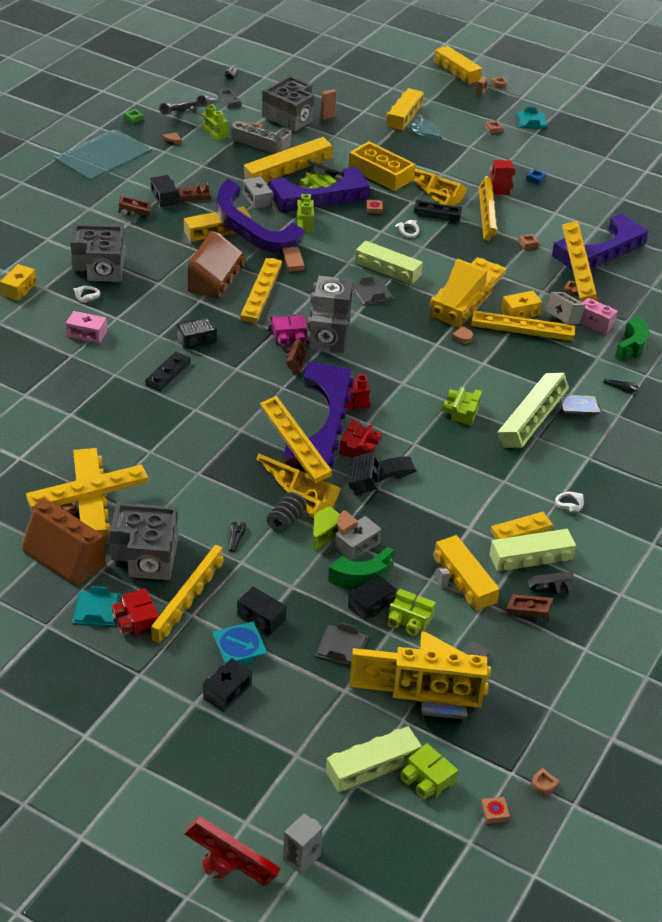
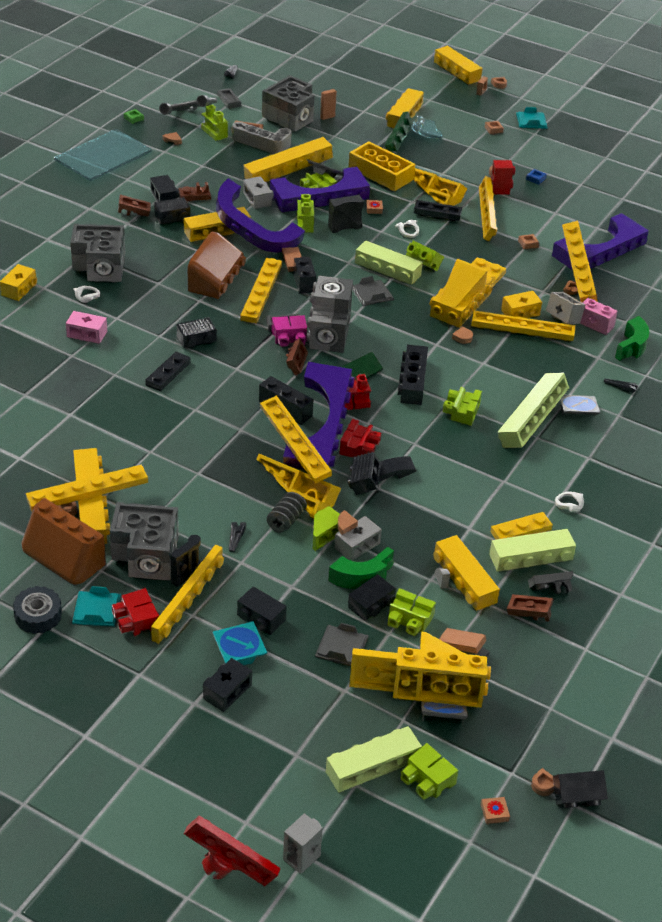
none -> black wheel [13,586,62,634]
none -> black brick [154,197,191,224]
none -> black plate [170,535,201,587]
none -> black brick [259,376,314,425]
none -> black brick [293,257,316,294]
none -> black brick [328,195,364,233]
none -> dark green slope [342,352,383,380]
none -> dark green plate [385,111,413,154]
none -> black brick [398,344,428,405]
none -> lime hips [406,240,444,271]
none -> nougat tile [439,628,486,654]
none -> black brick [553,770,608,808]

